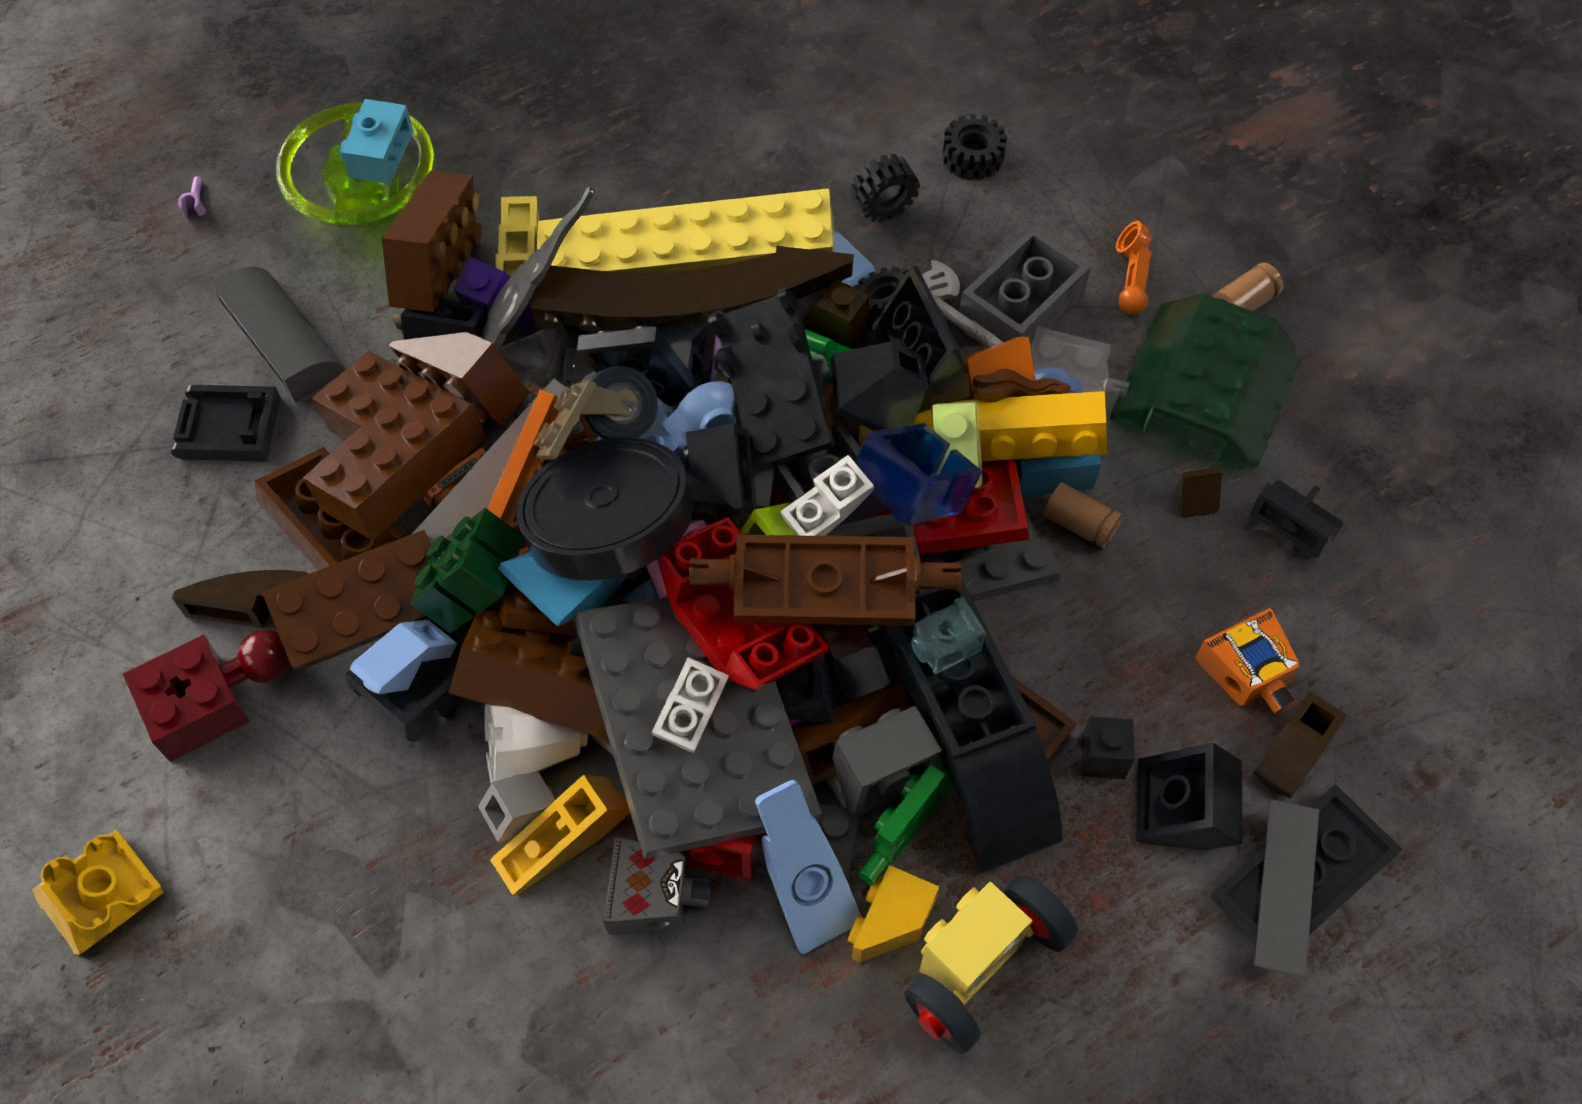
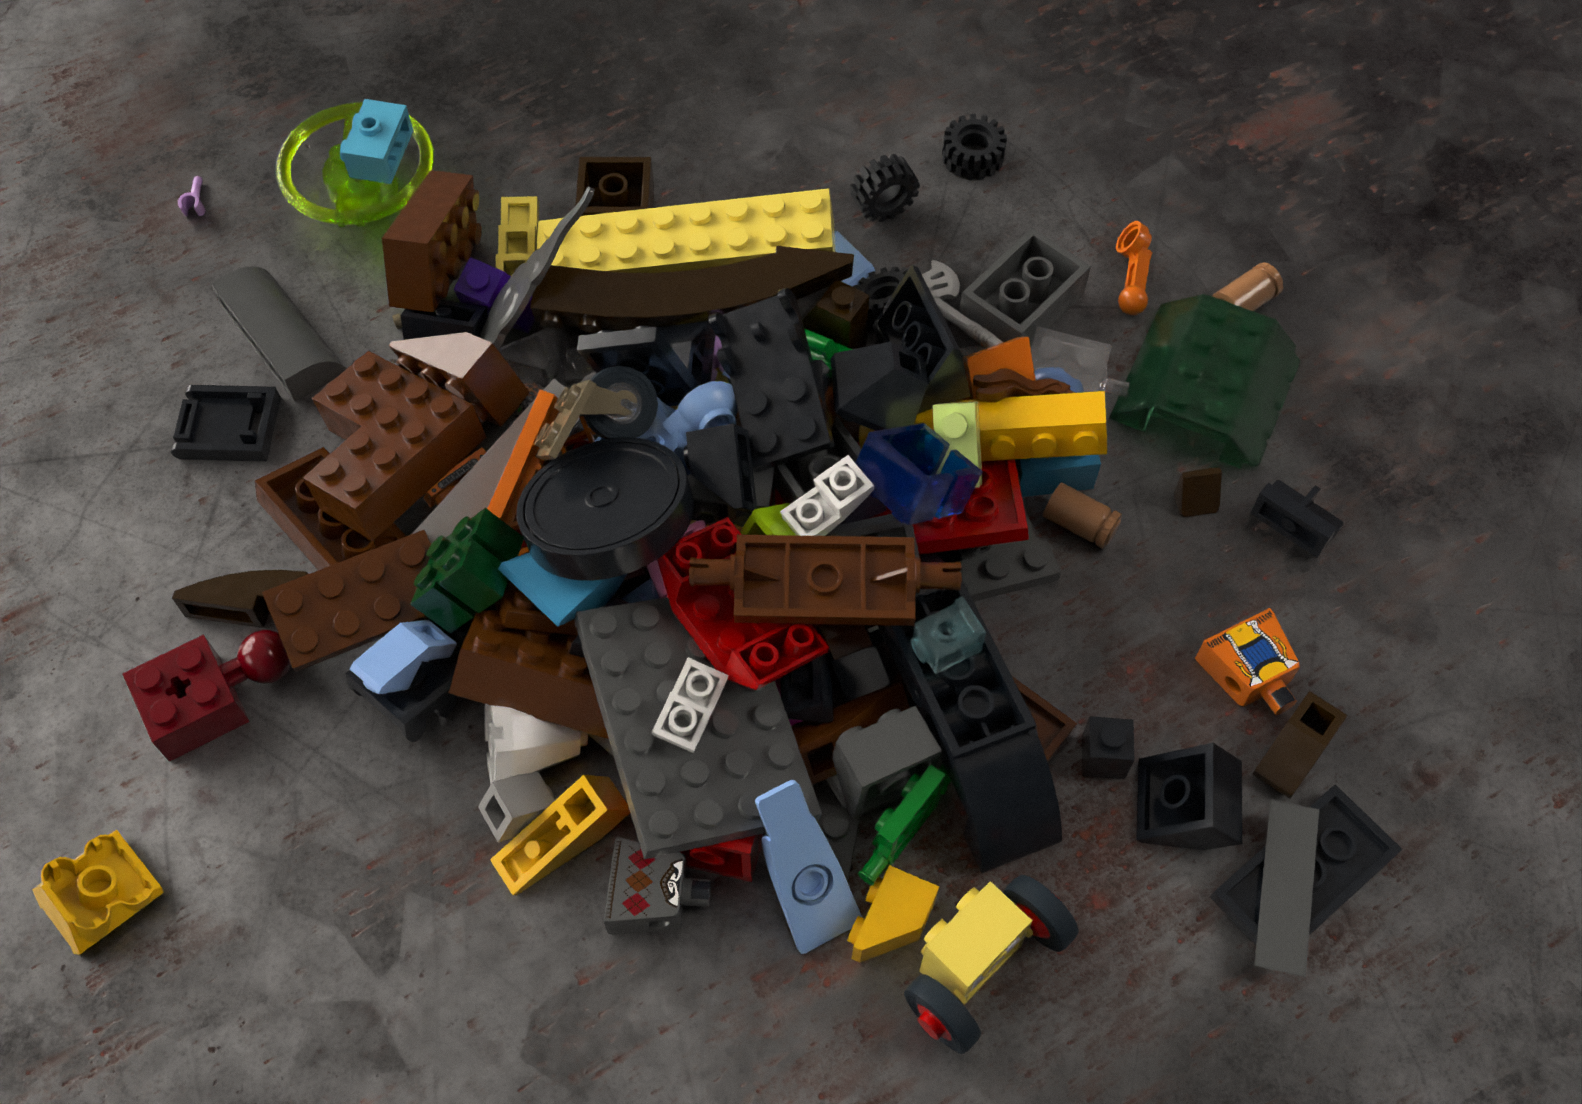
none -> dark brown brick [575,157,654,216]

